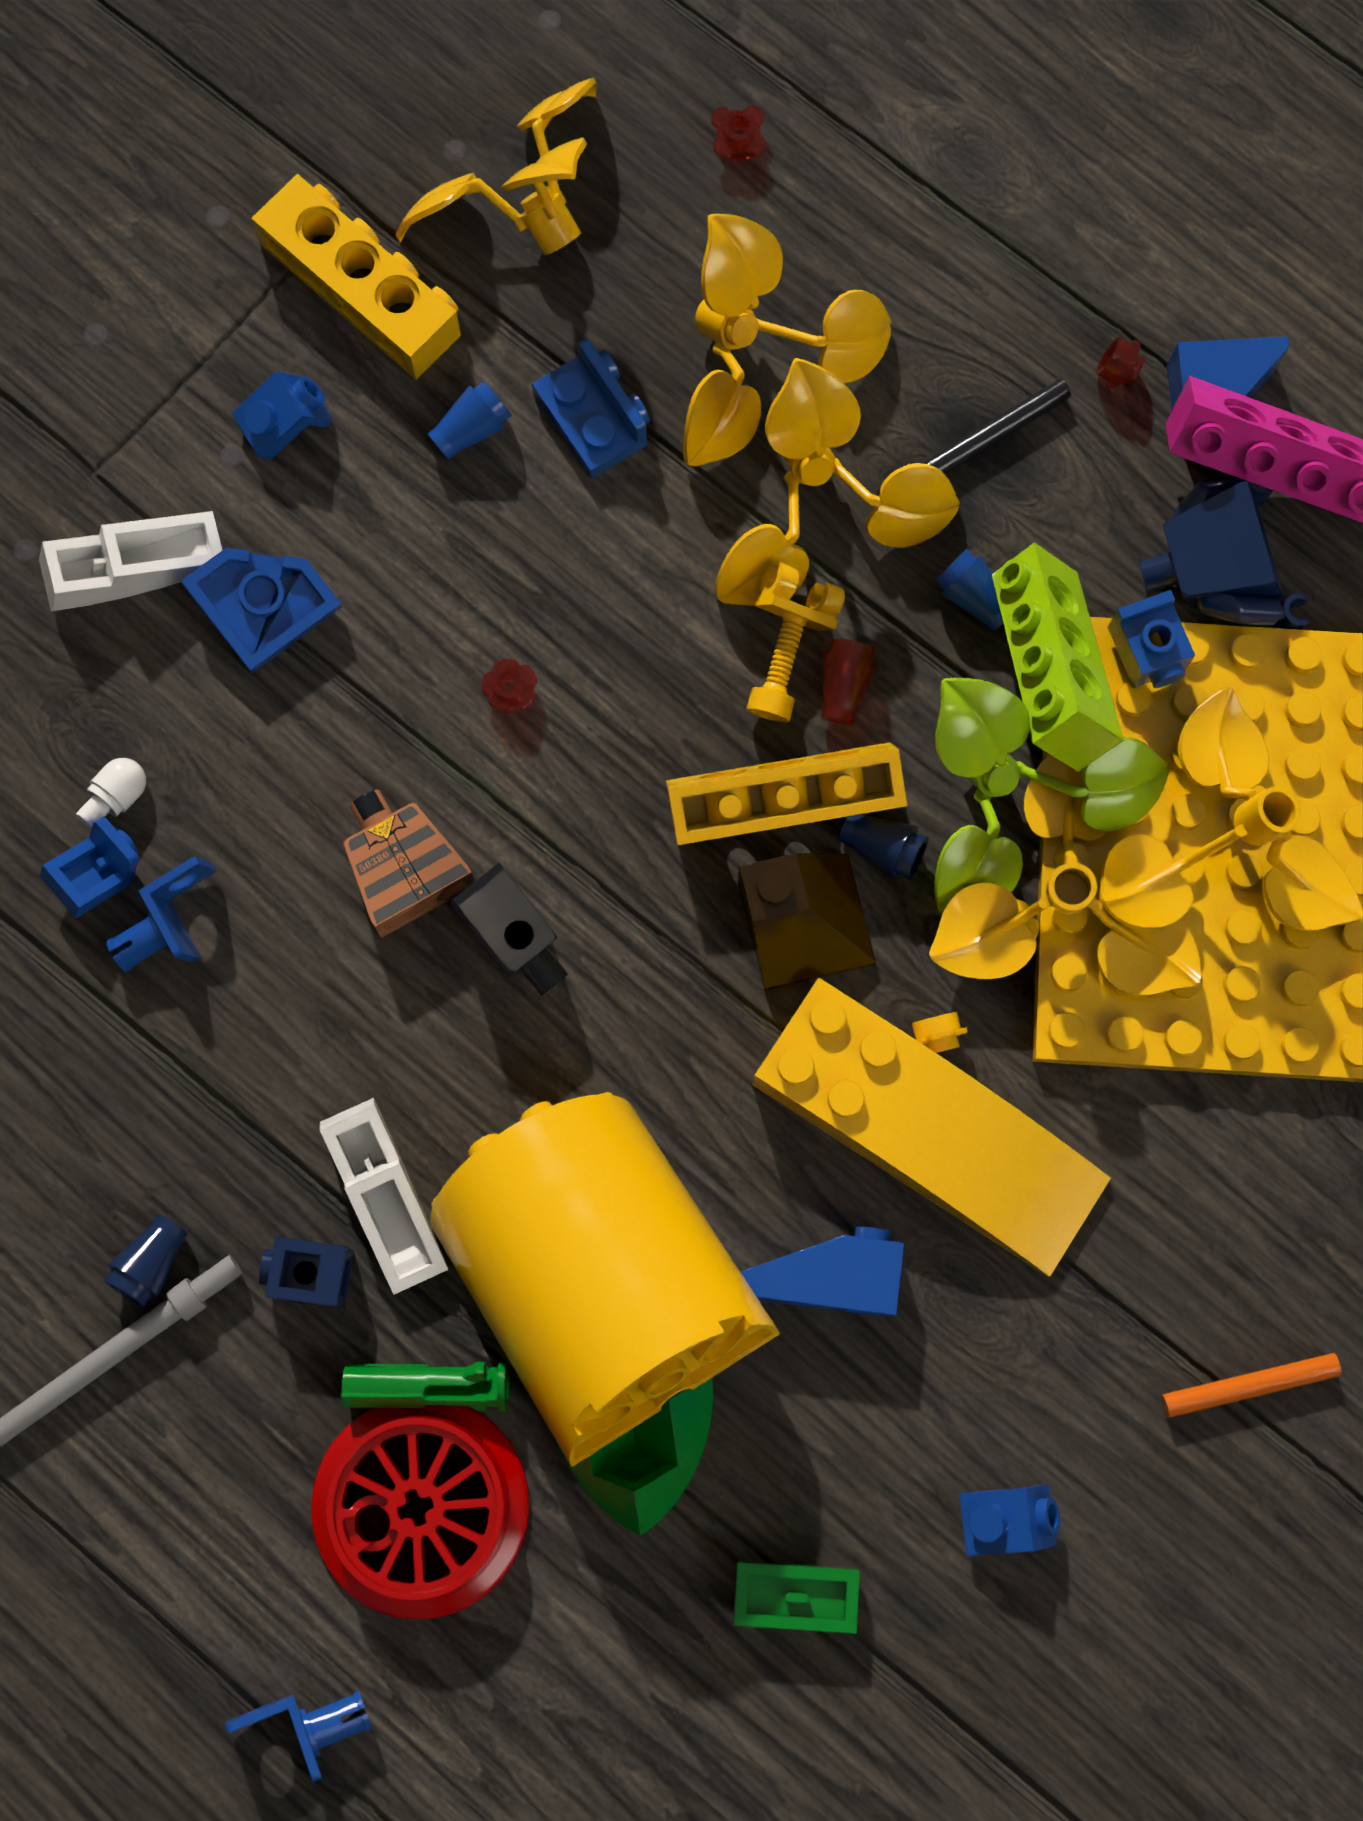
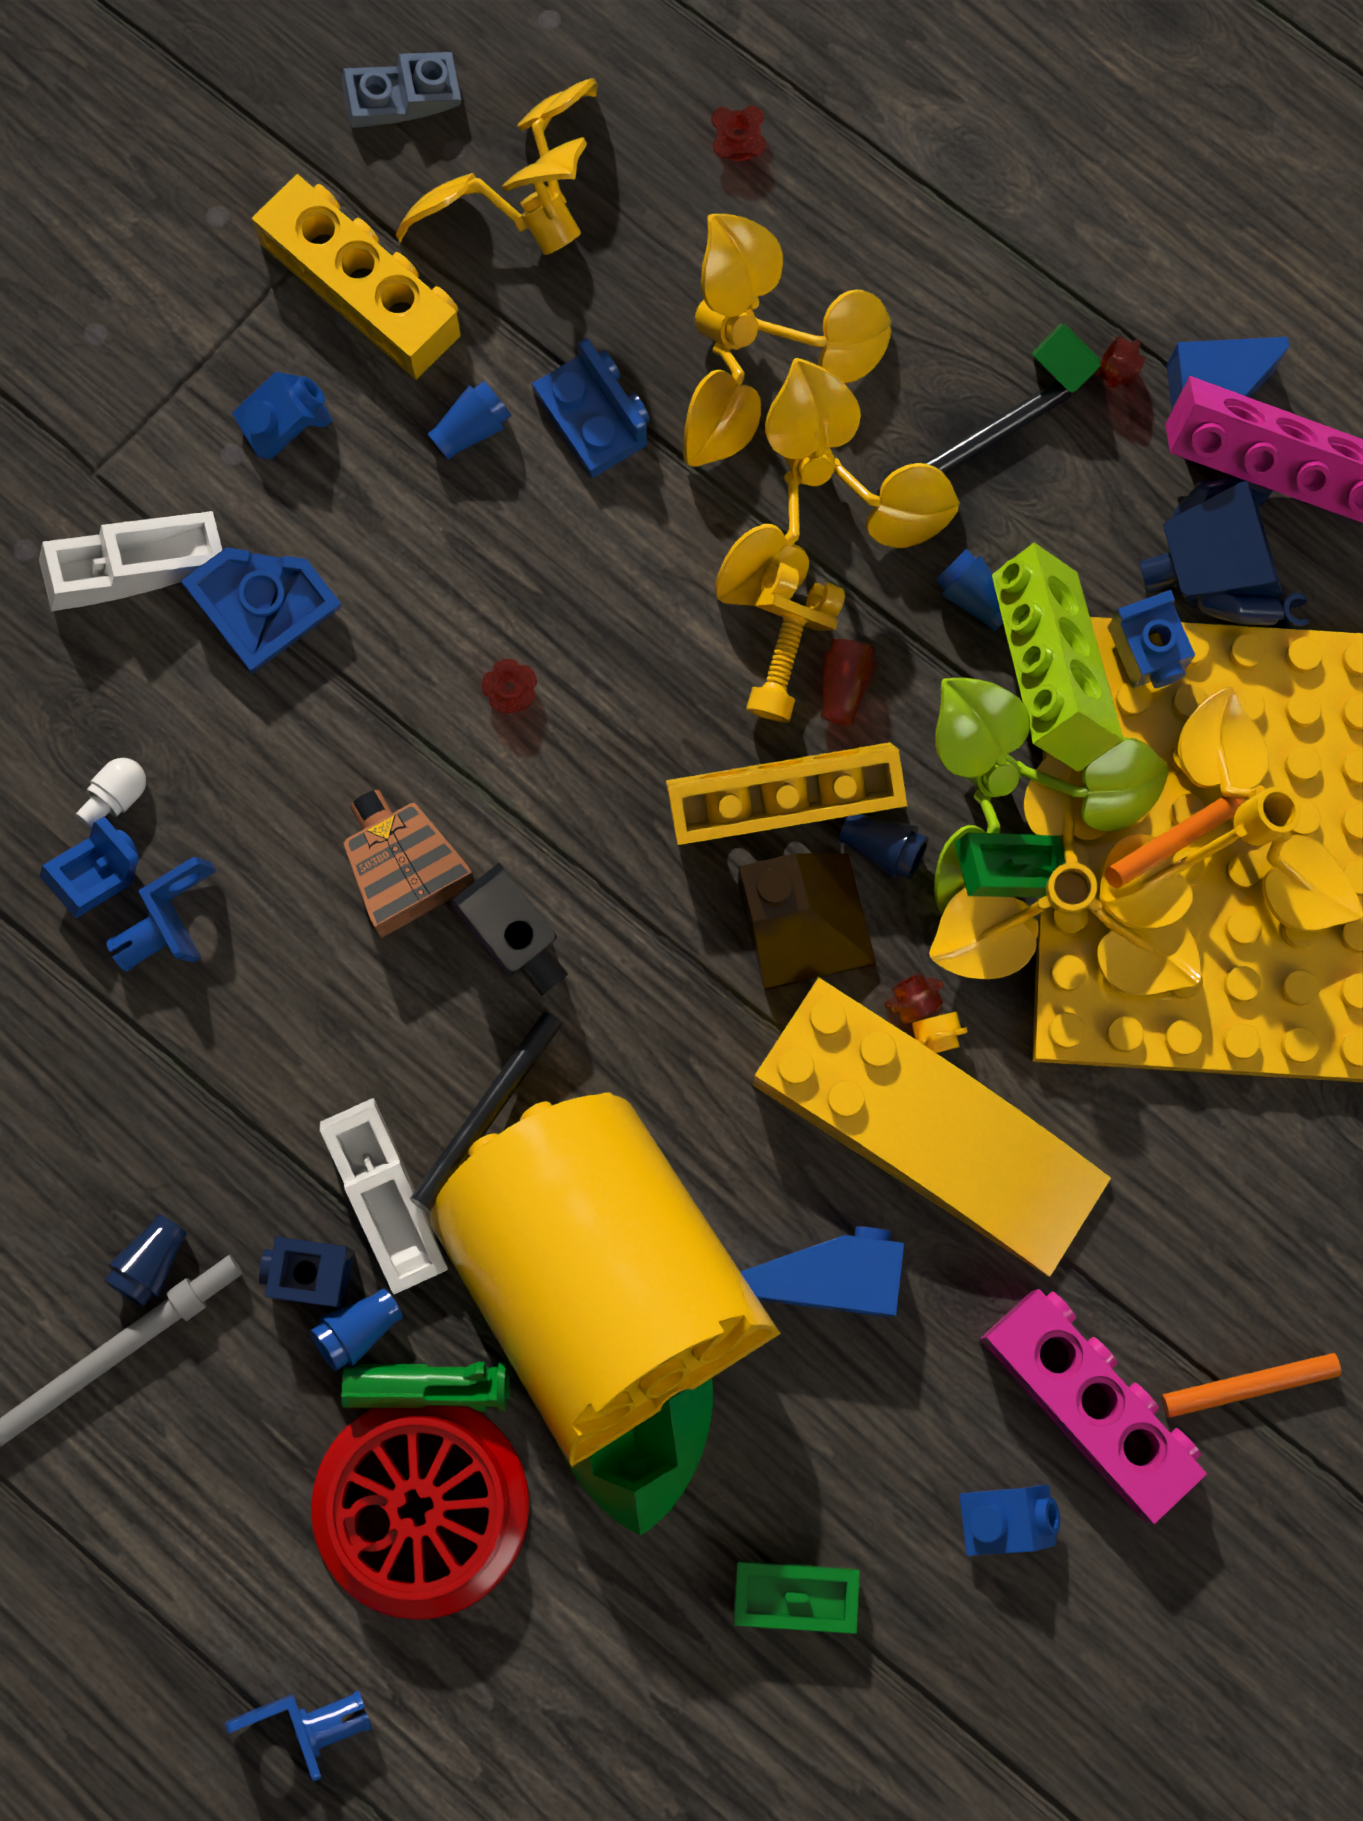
none -> blue cone [309,1288,403,1371]
none -> sand blue slope [341,52,461,128]
none -> black bar [410,1012,562,1212]
none -> clear red plate [884,973,944,1024]
none -> green plate [954,832,1065,898]
none -> dark pink brick [979,1289,1207,1524]
none -> green slope [1032,323,1101,393]
none -> orange bar [1105,796,1244,889]

